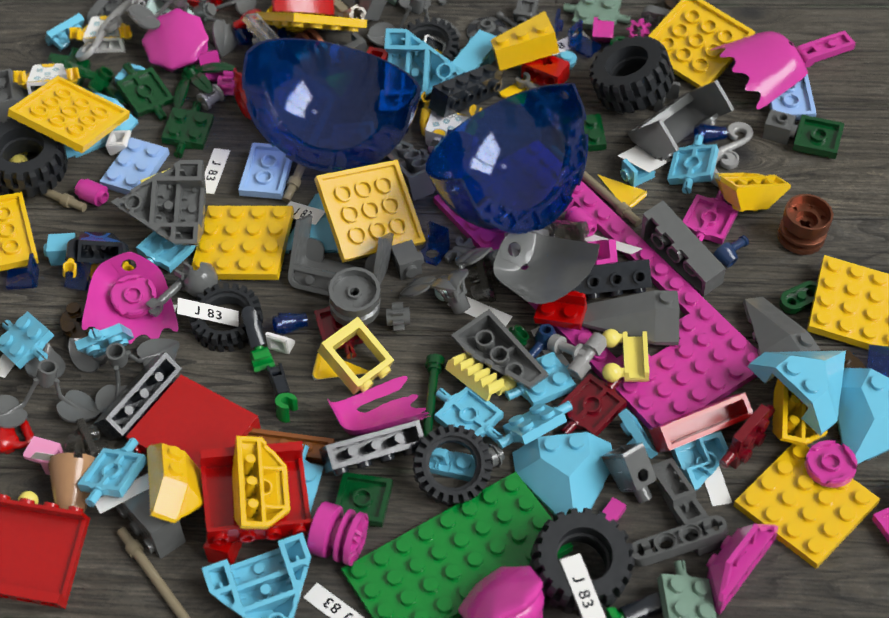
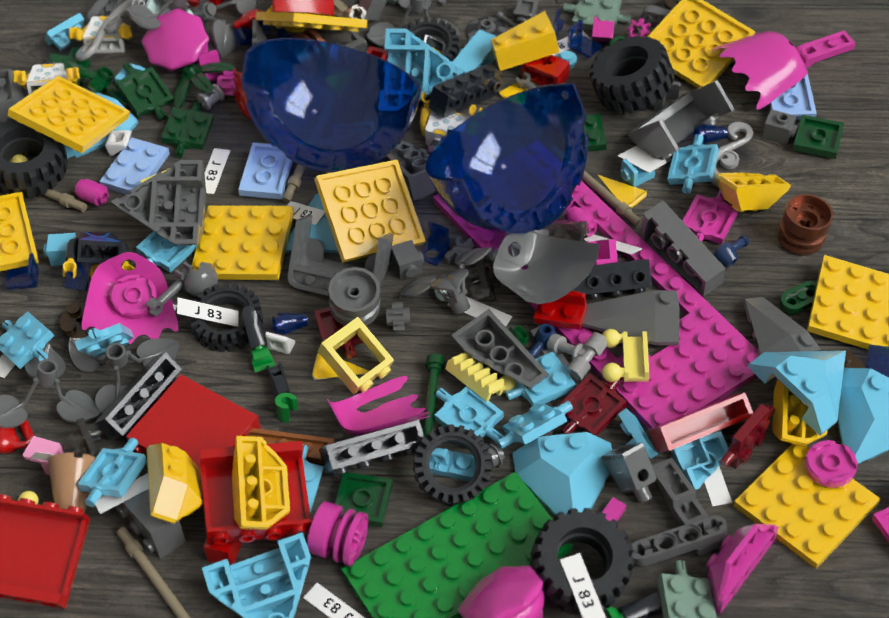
clear plate [242,13,283,50] -> none

